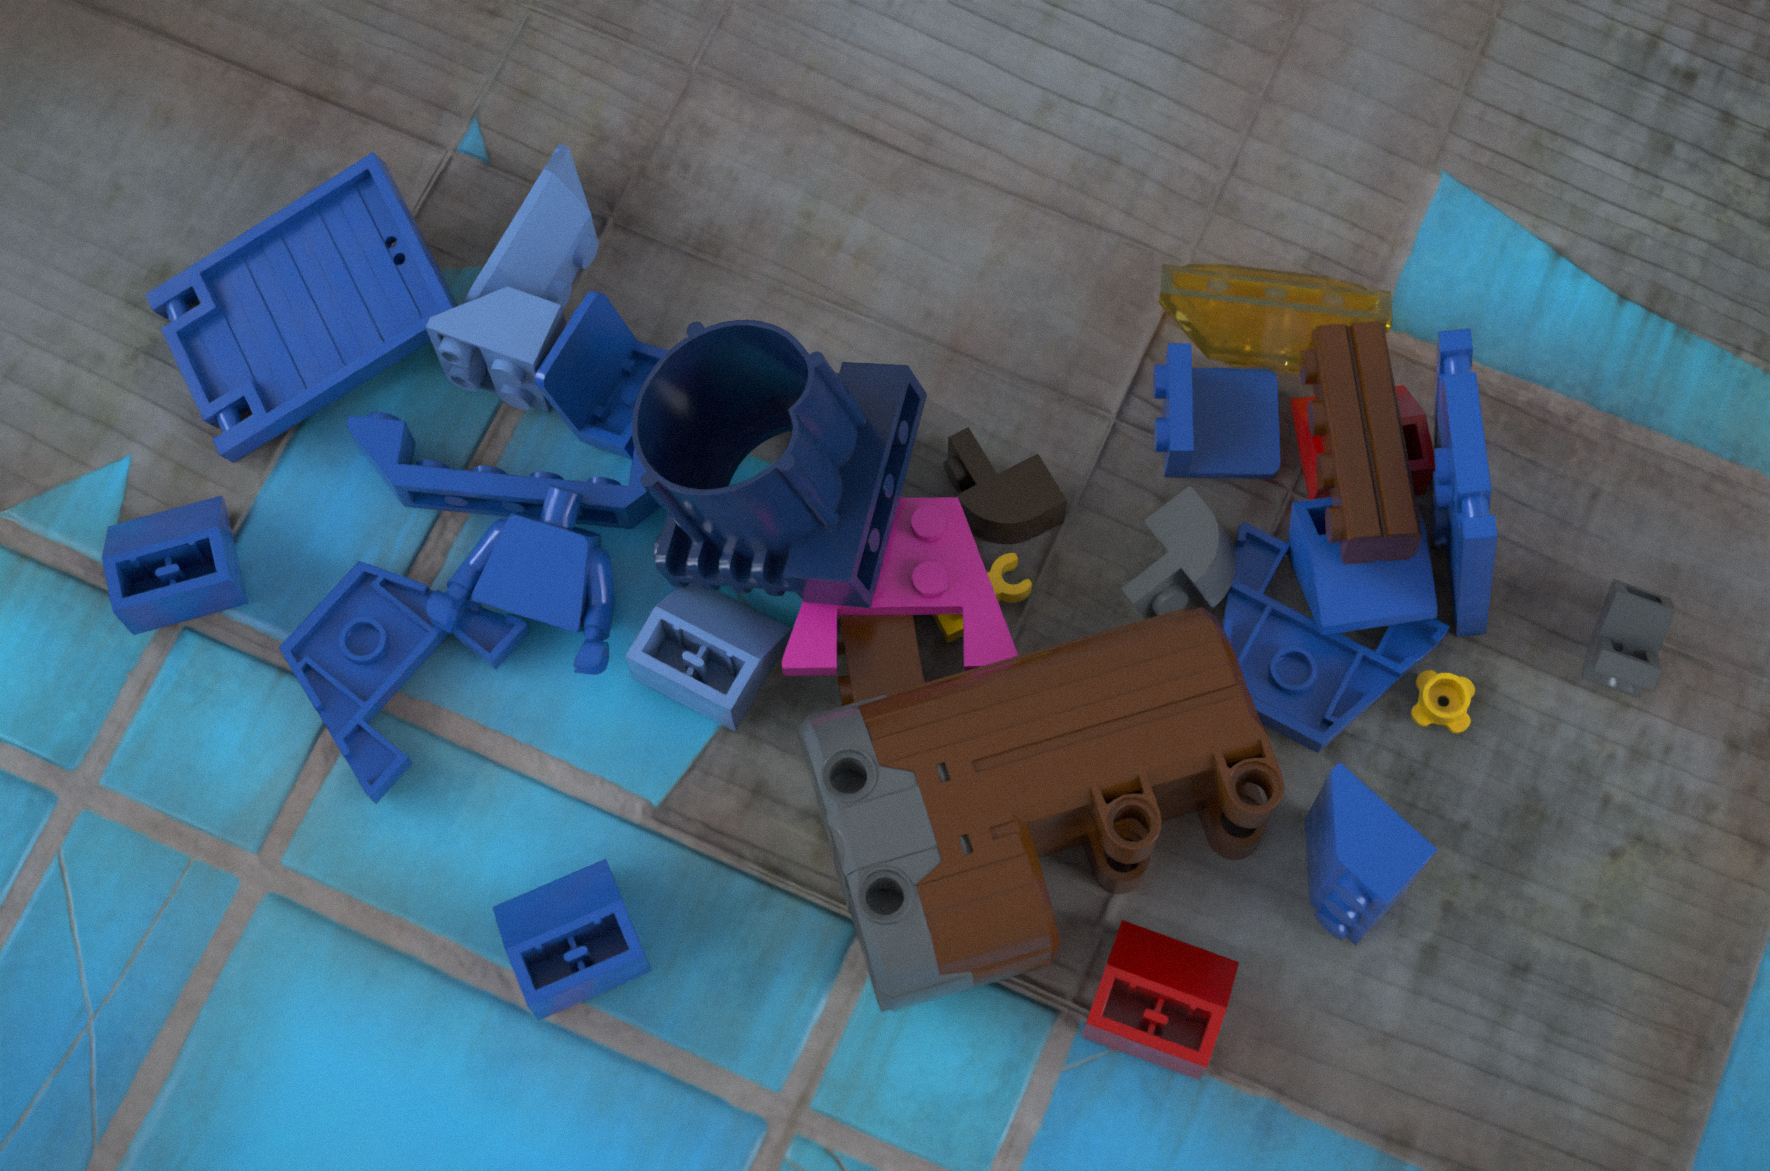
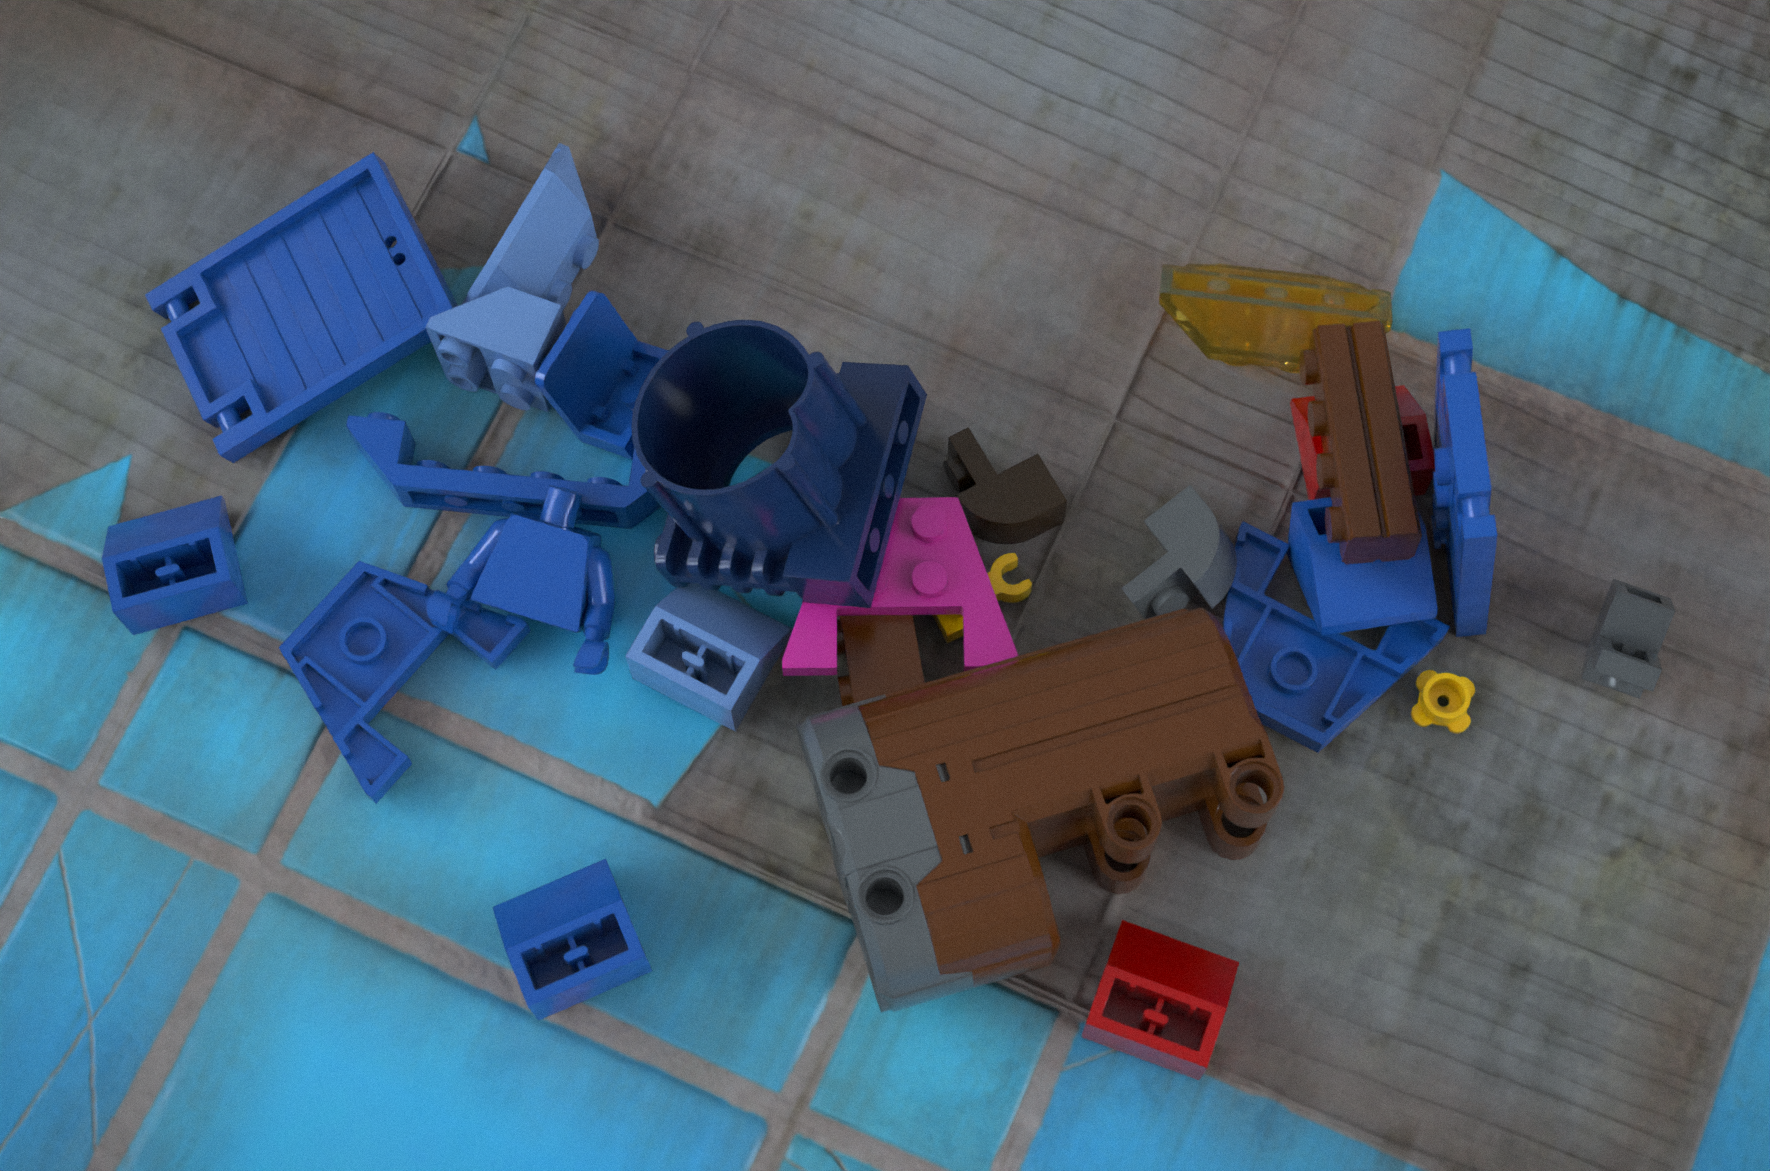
blue bracket [1153,343,1281,479] -> none
blue slope [1304,762,1438,945] -> none

